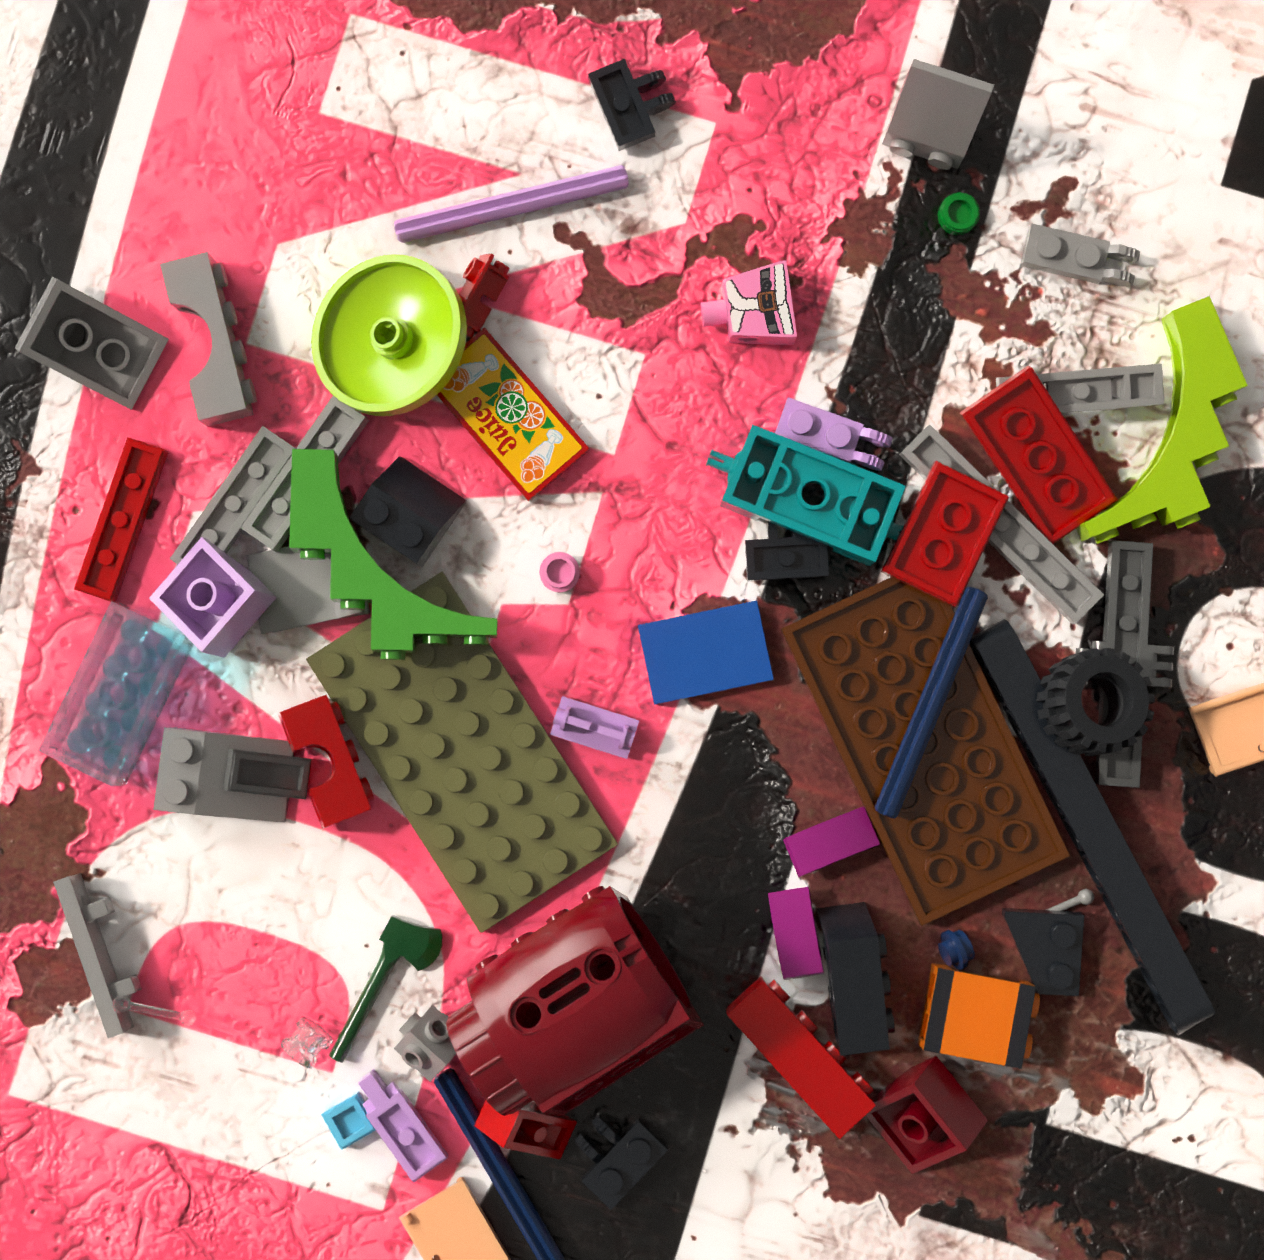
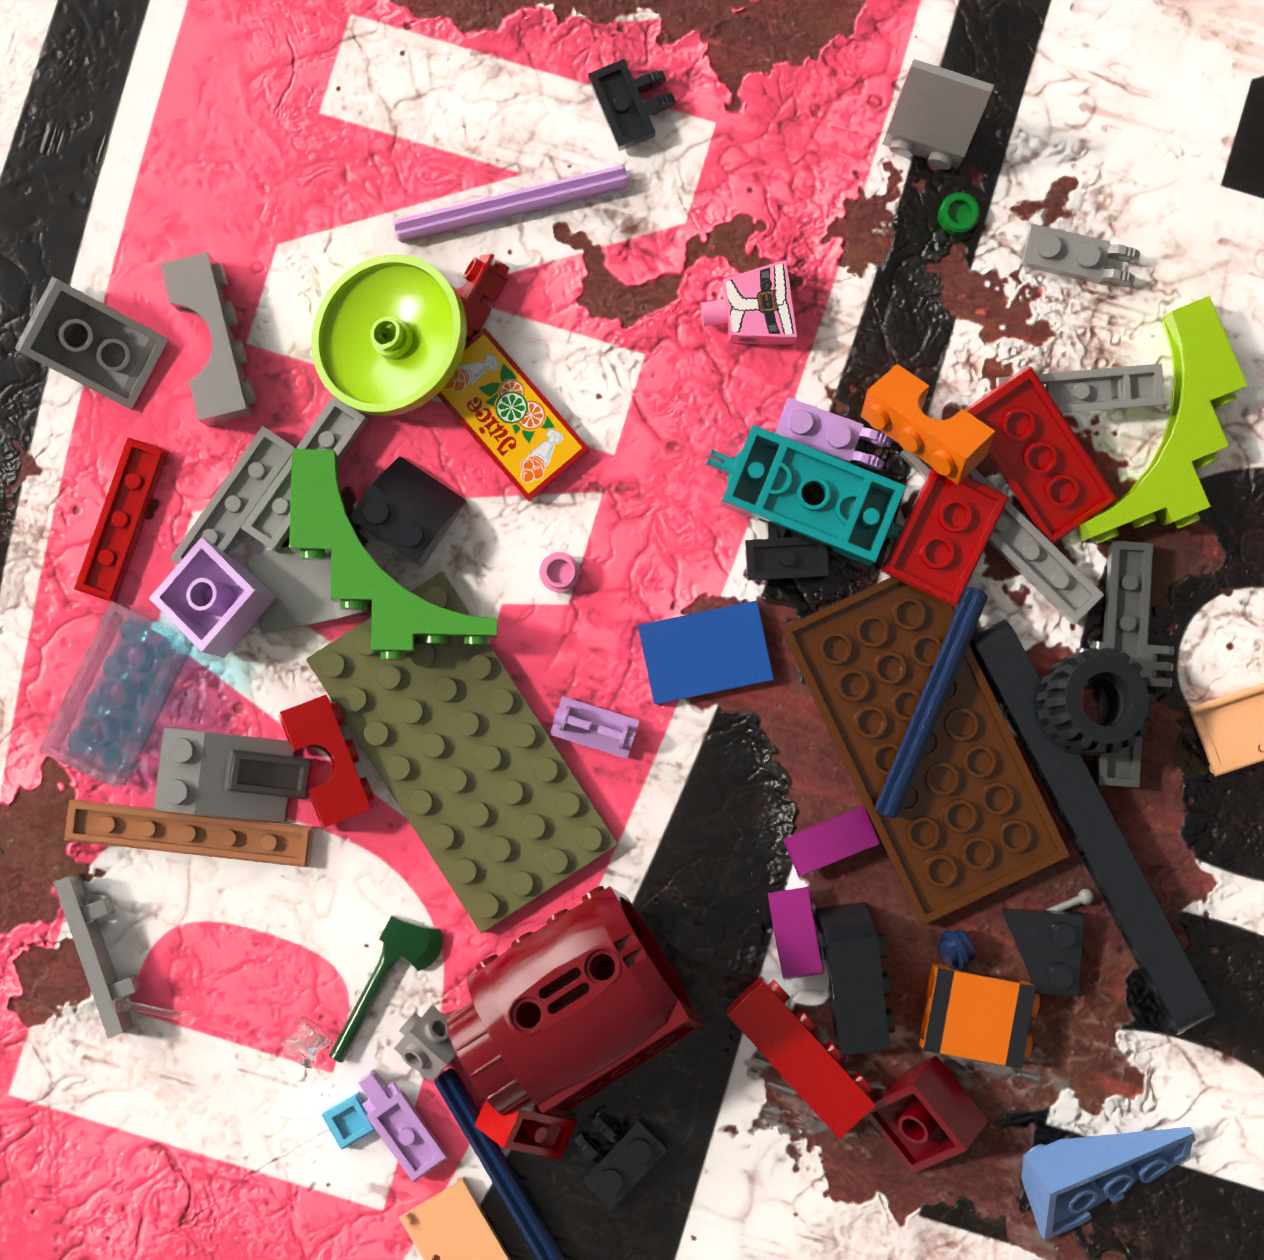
none -> nougat tile [64,799,314,867]
none -> orange arch [861,364,995,485]
none -> medium blue wedge [1021,1127,1195,1241]

